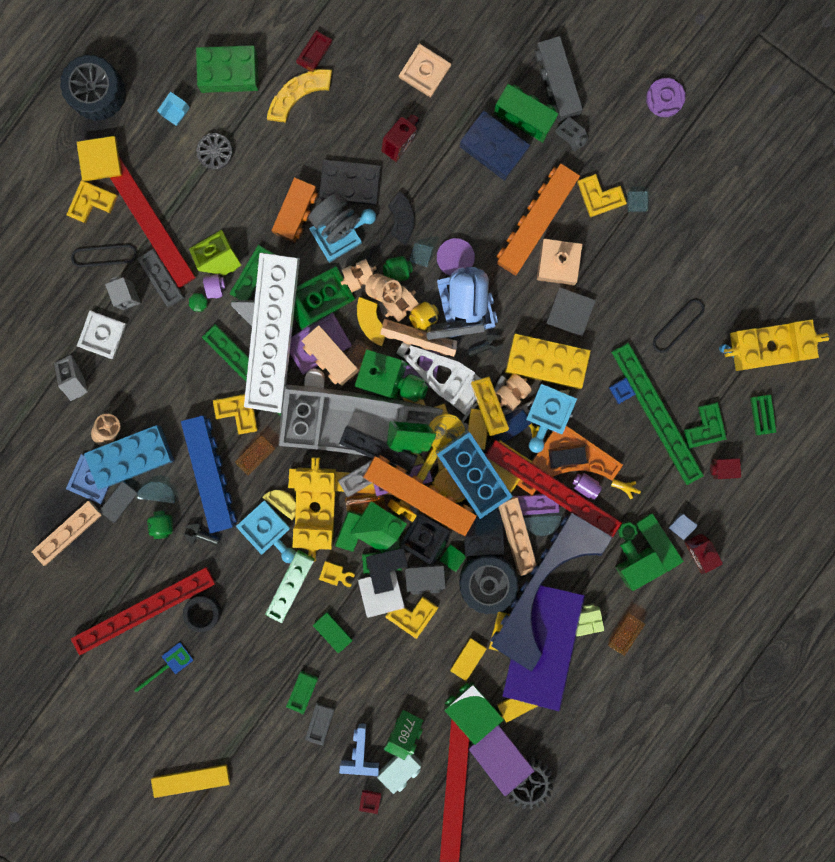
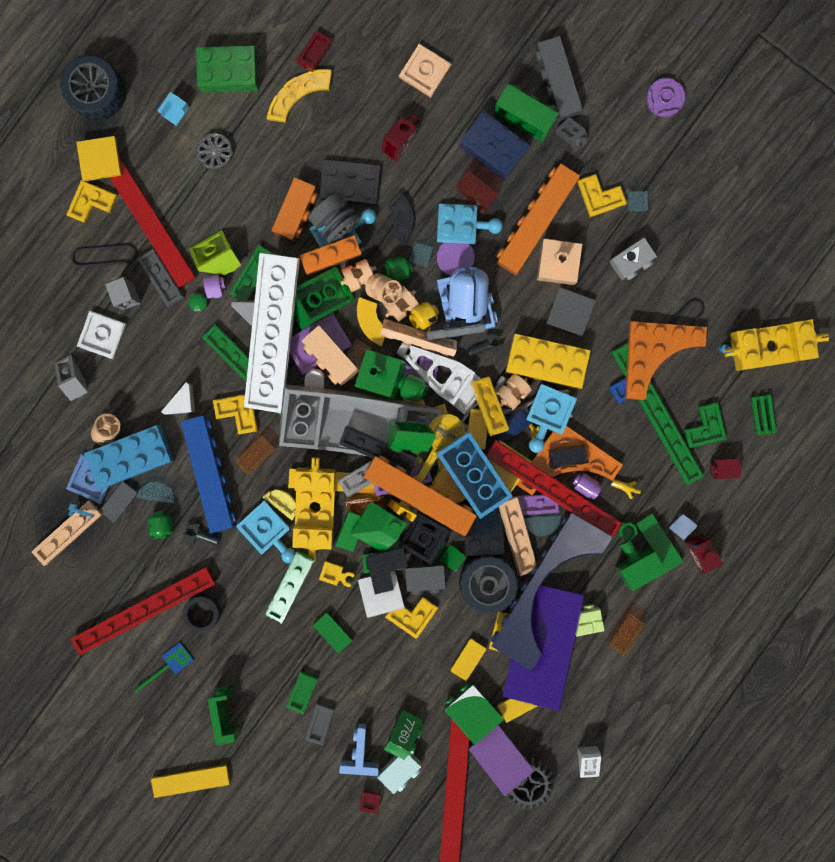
none -> dark azure piece [68,503,94,518]
none -> white slope [161,383,195,415]
none -> green panel [208,685,241,745]
none -> orange brick [299,235,361,275]
none -> medium azure plate [437,204,503,244]
none -> clear red brick [456,171,498,213]
none -> white slope [578,746,601,778]
none -> light grey brick [609,238,657,281]
none -> orange plate [625,321,707,400]

